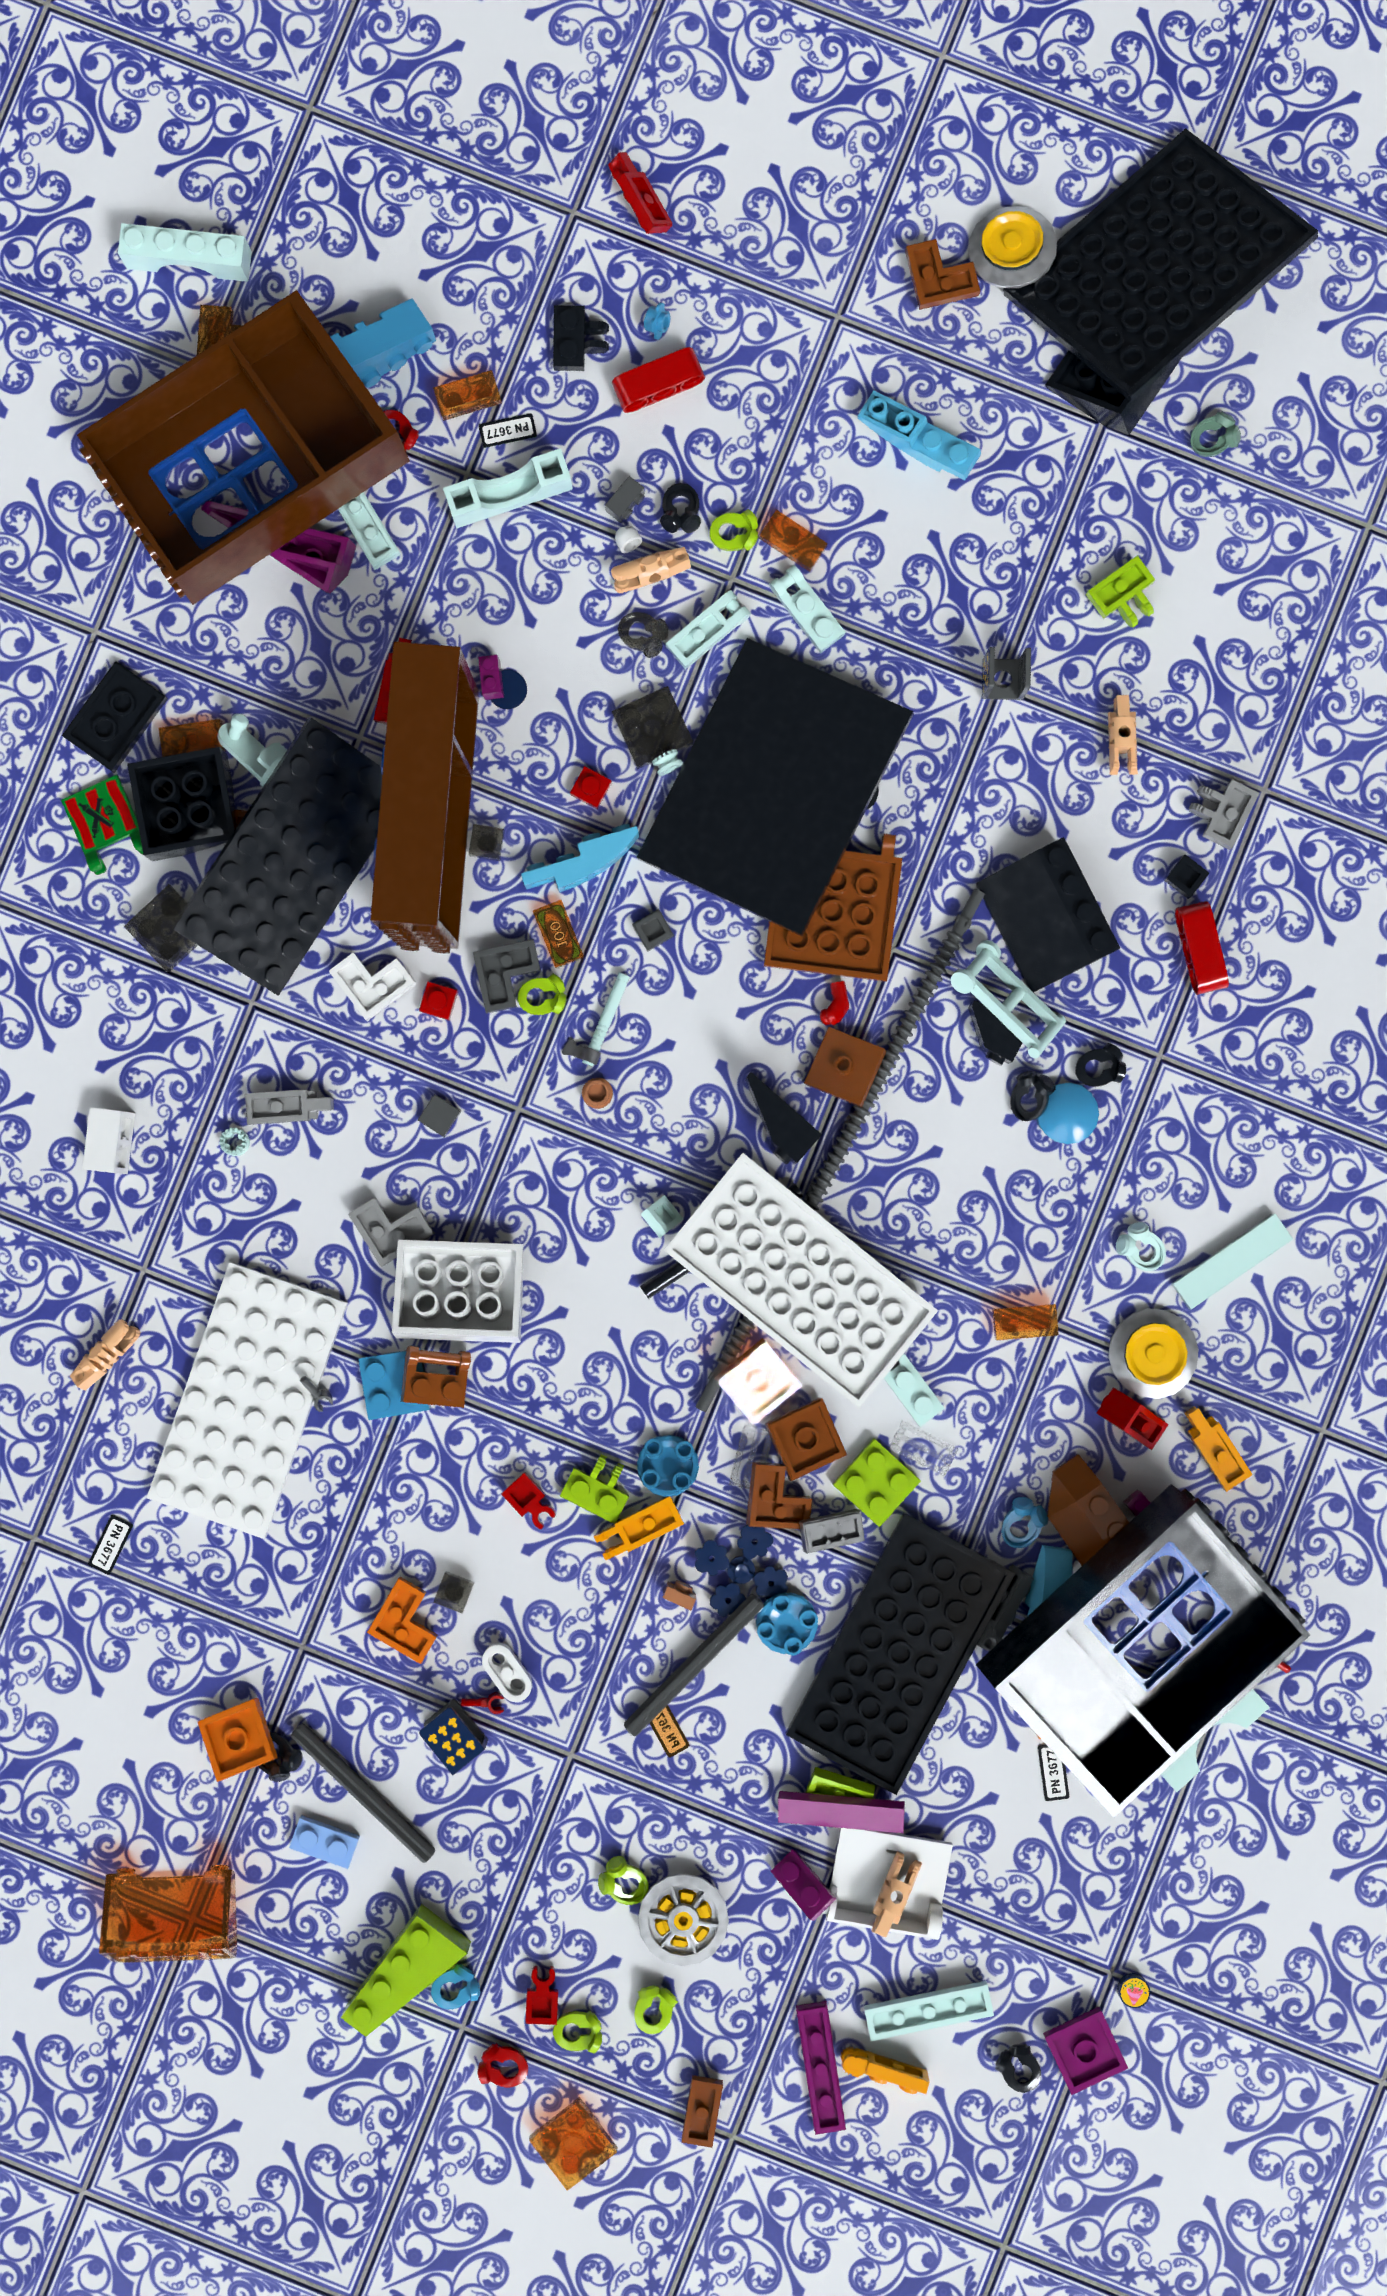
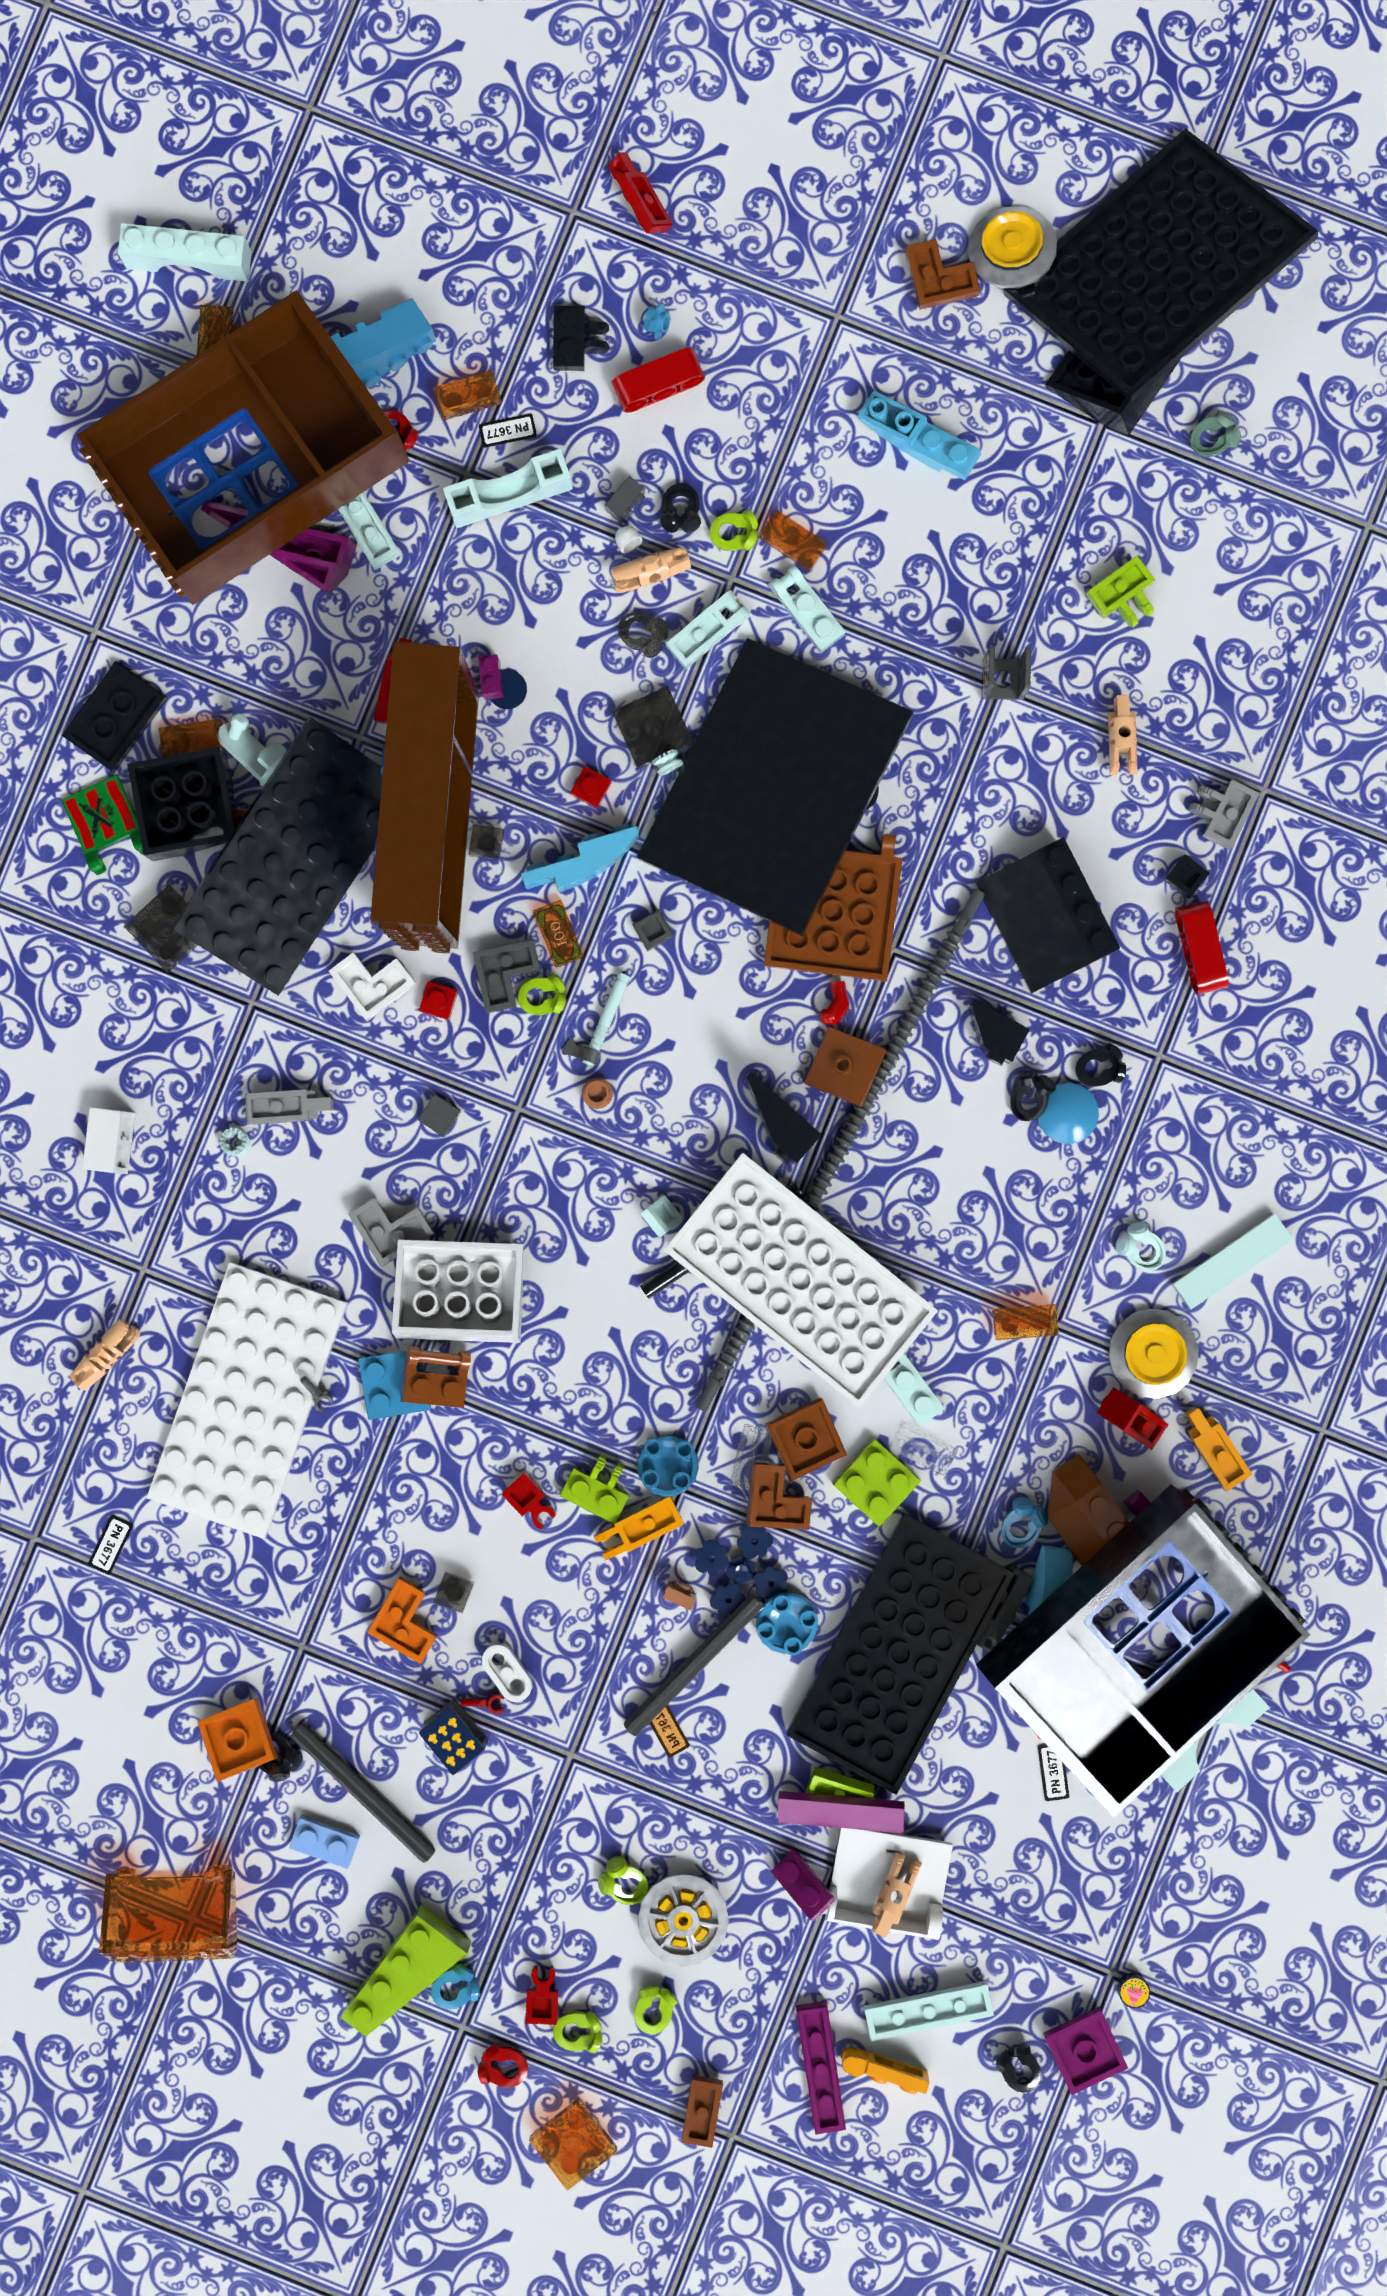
plate [715,1338,802,1425] -> none
flat silver plate [799,1509,865,1554] -> none
light aqua piece [951,940,1066,1058] -> none

